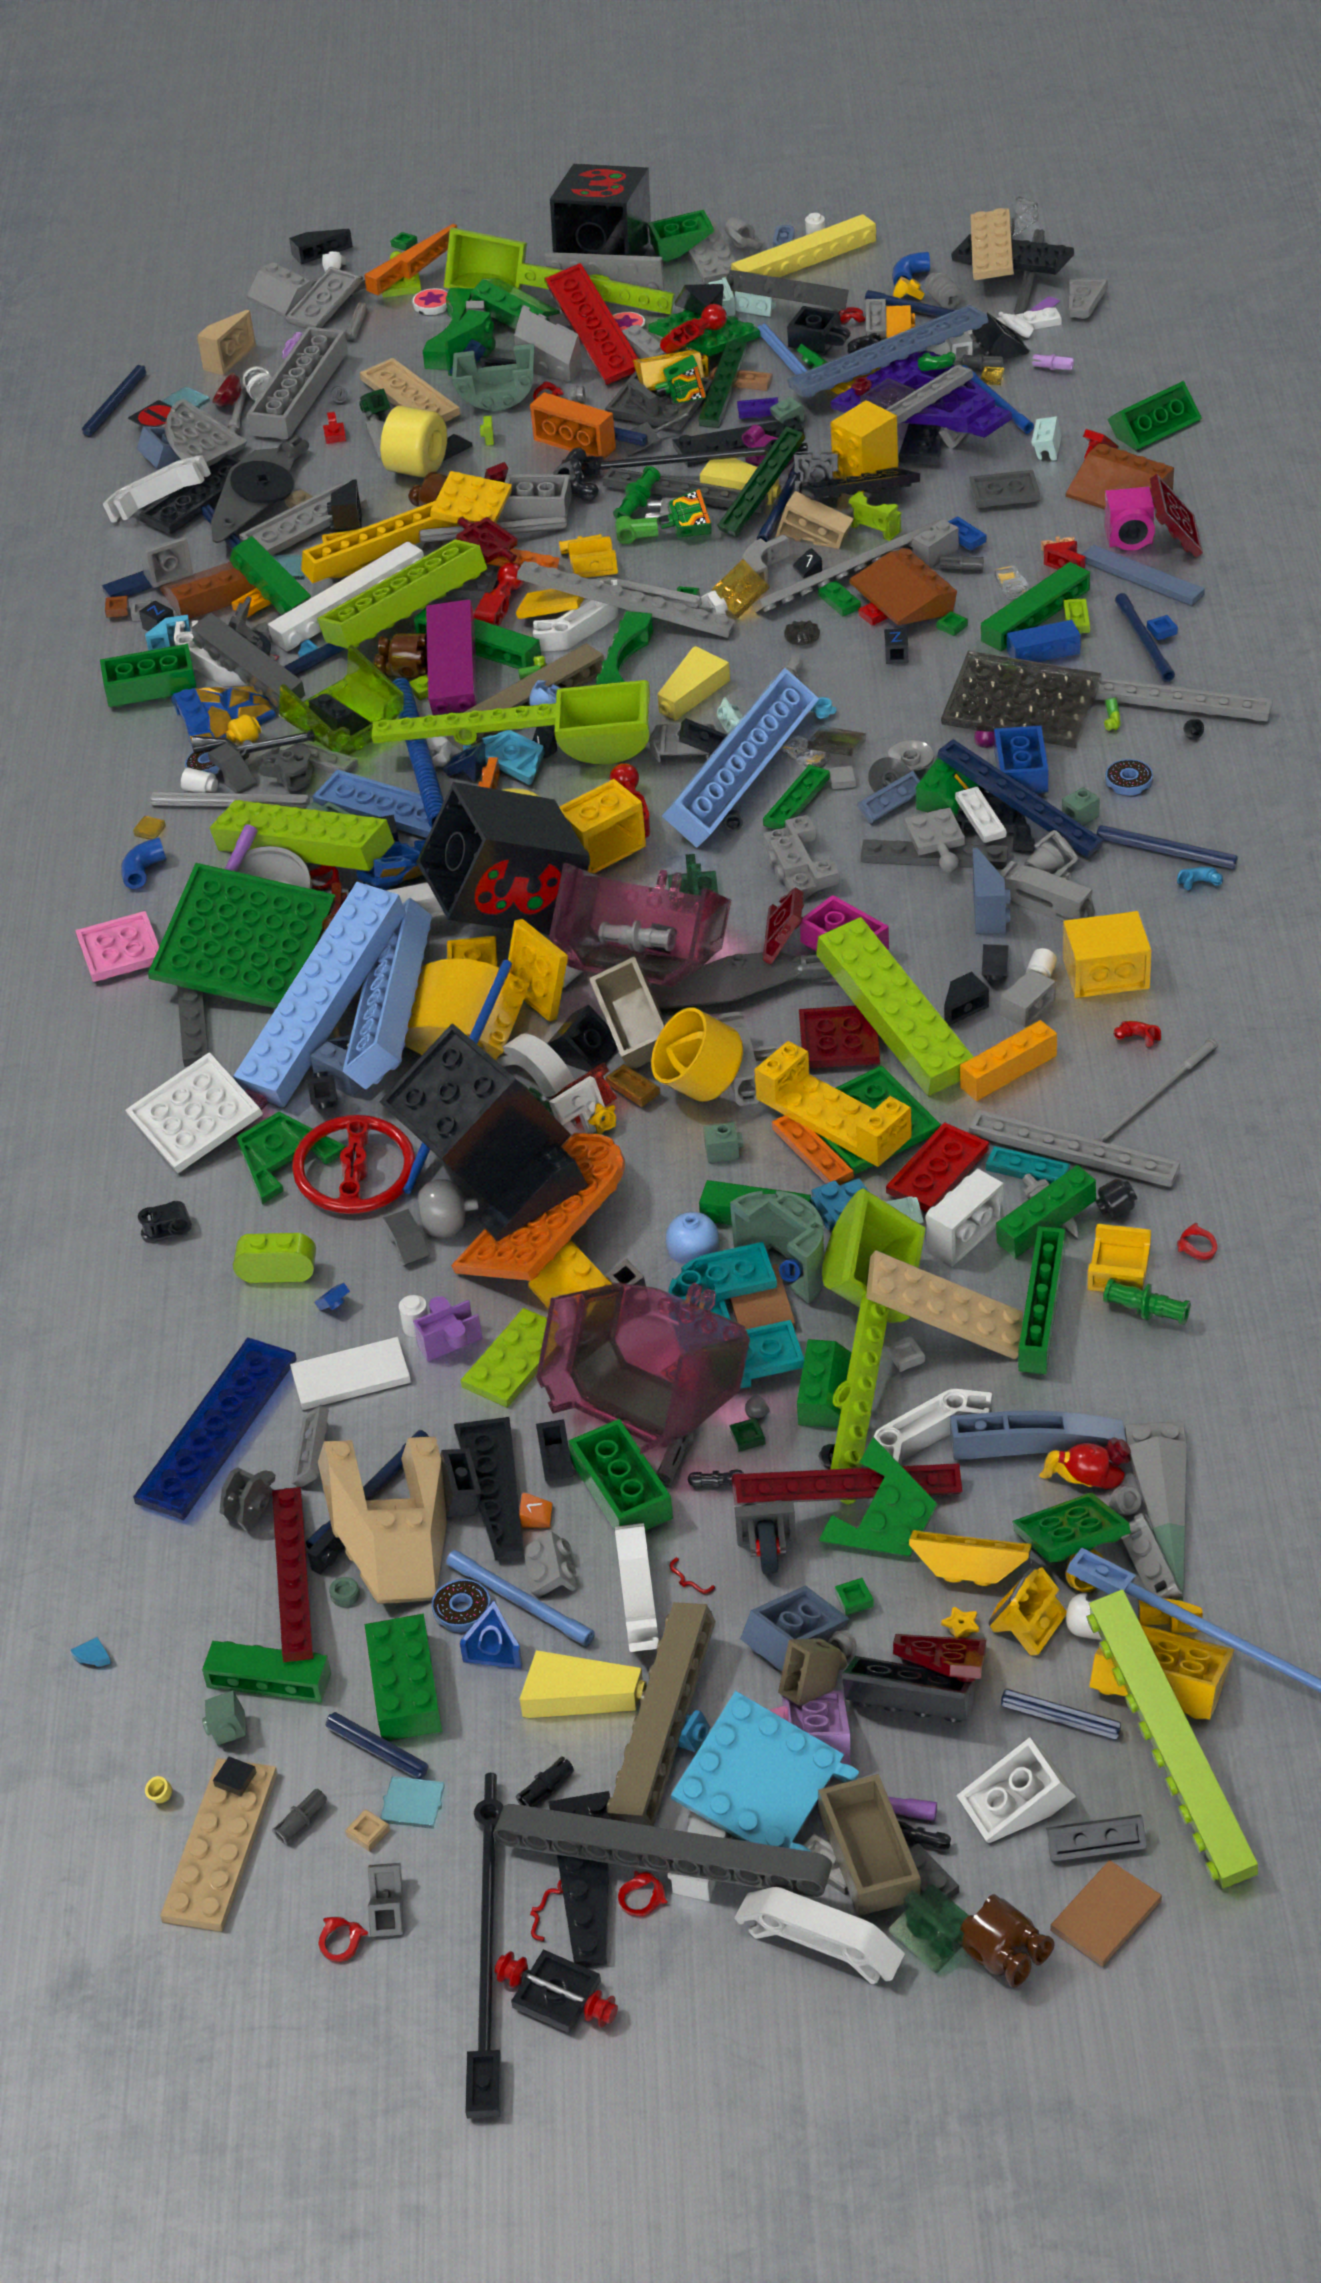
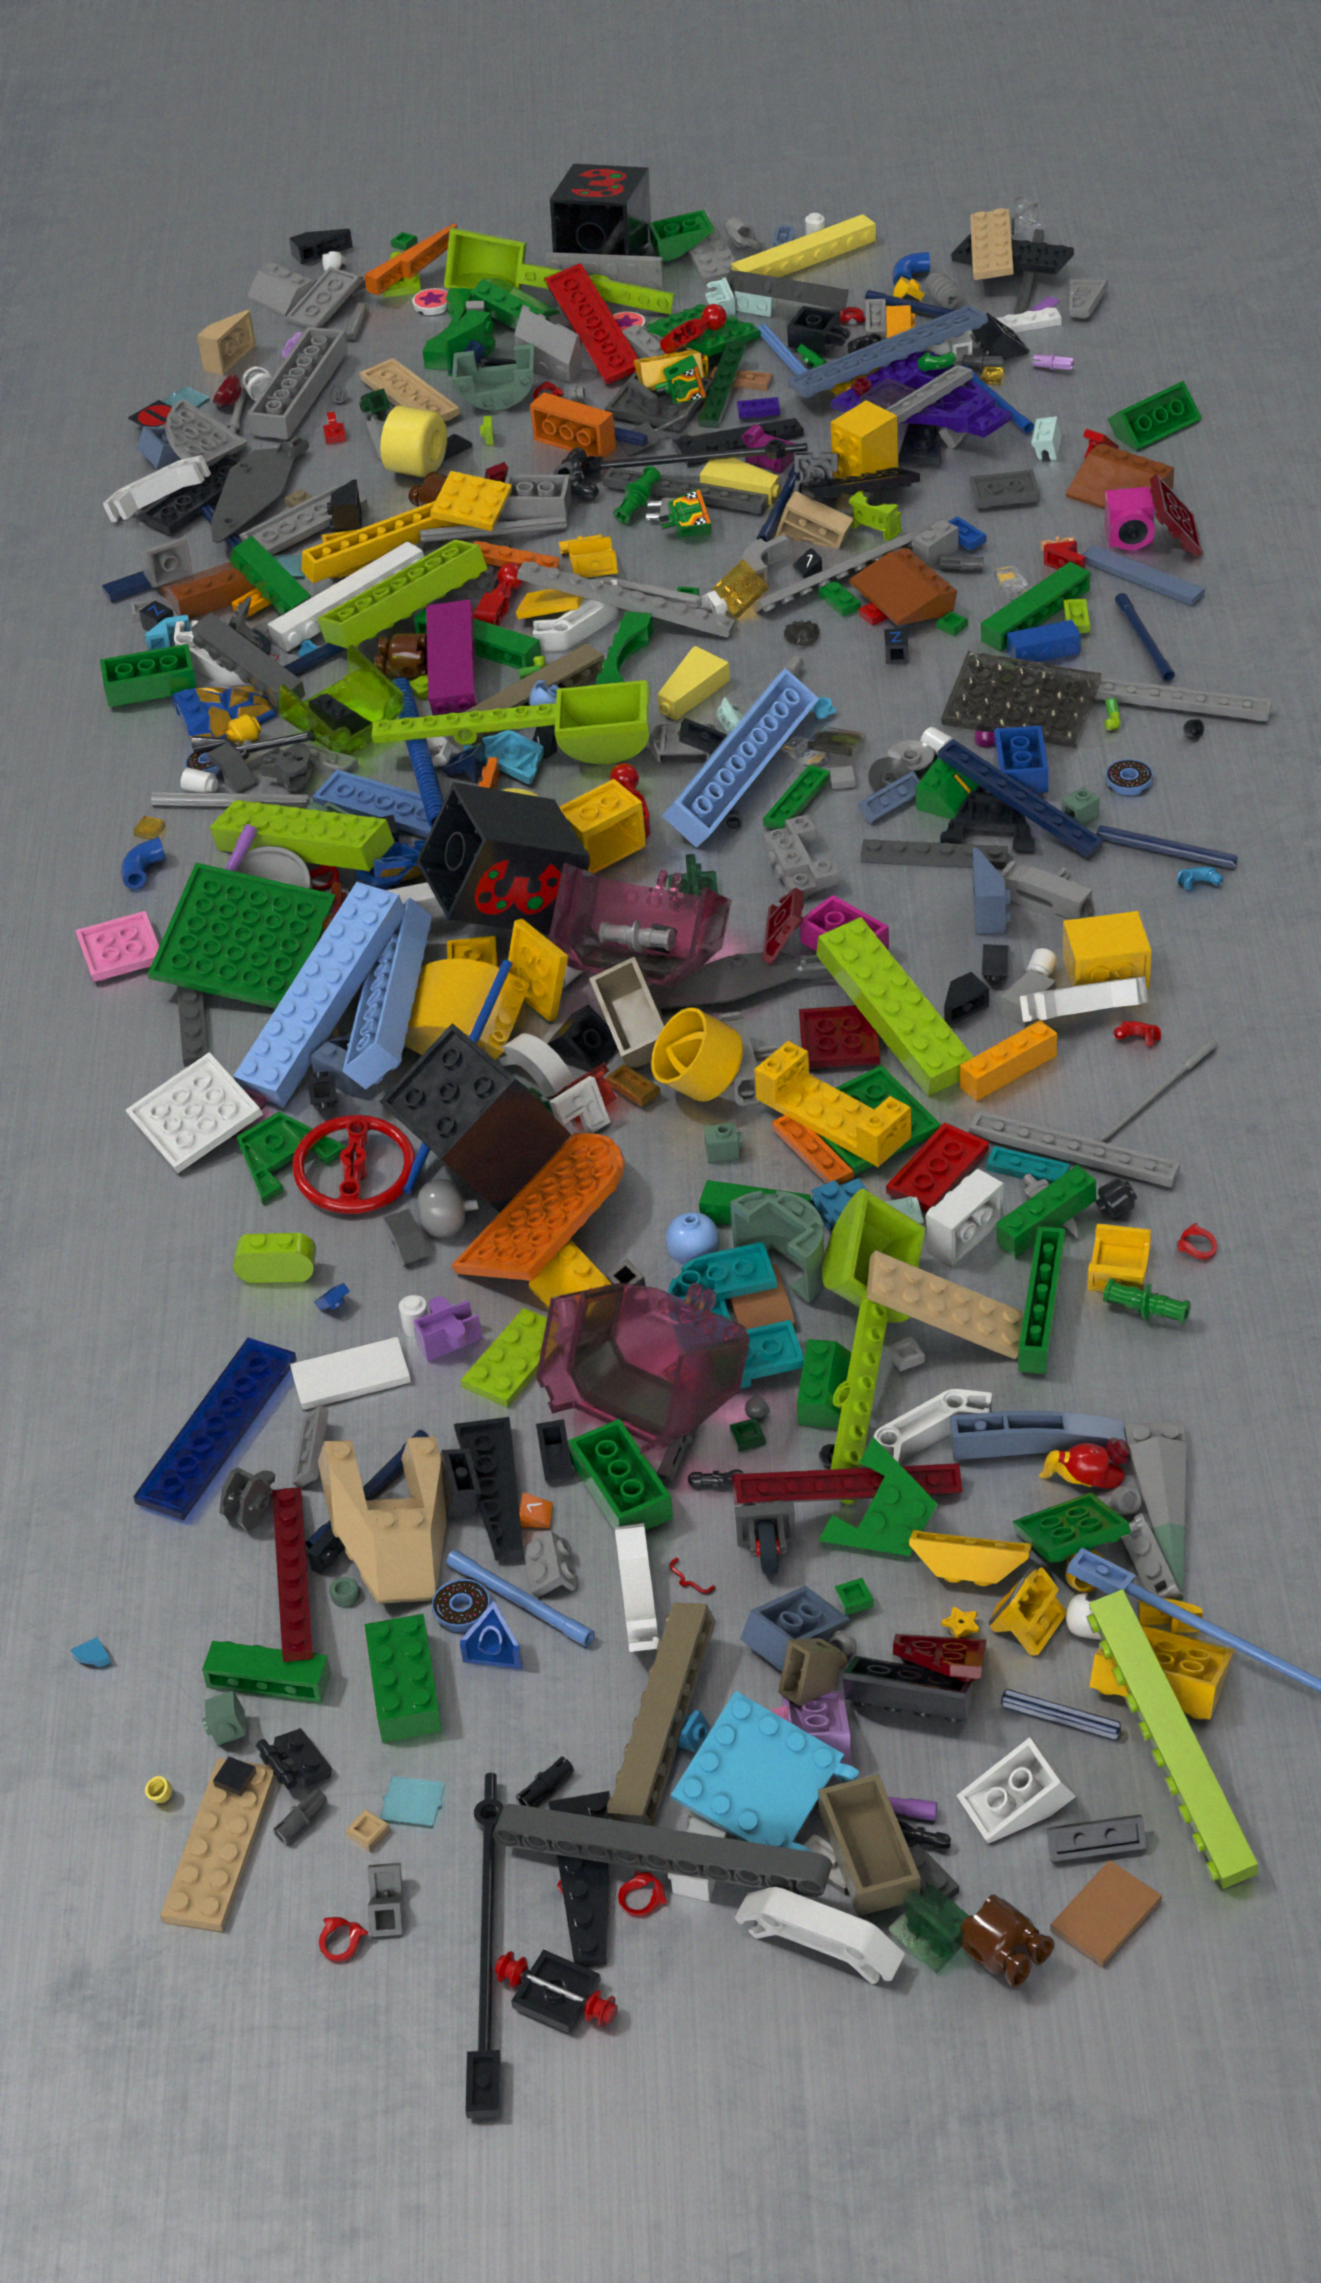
dark blue axle [82,365,146,436] -> none
dark orange plate [105,596,129,618] -> none
black piece [138,1201,192,1242] -> none
black piece [230,461,294,504] -> none
dark blue axle [325,1712,429,1779] -> none
dark red plate [456,516,518,564] -> none
black slope [478,1143,588,1242] -> none
light yellow slope [519,1650,647,1718] -> none
red piece [530,1888,561,1942] -> none
yellow plate [587,1103,616,1135] -> none
bright green piece [615,516,658,544] -> none
black slope [674,284,724,315] -> none
dark green plate [717,426,806,537] -> none
sand green bracket [770,396,805,423] -> none
blue hinge [779,1259,803,1282] -> none
light grey plate [904,808,965,872] -> none
white tile [955,787,1006,843] -> none
white piece [998,312,1034,338] -> none
light grey piece [1024,830,1078,874] -> none
blue plate [1147,615,1178,640] -> none
none -> black plate [256,1728,332,1790]
none -> white brick [920,727,956,756]
none -> white piece [1020,977,1148,1022]

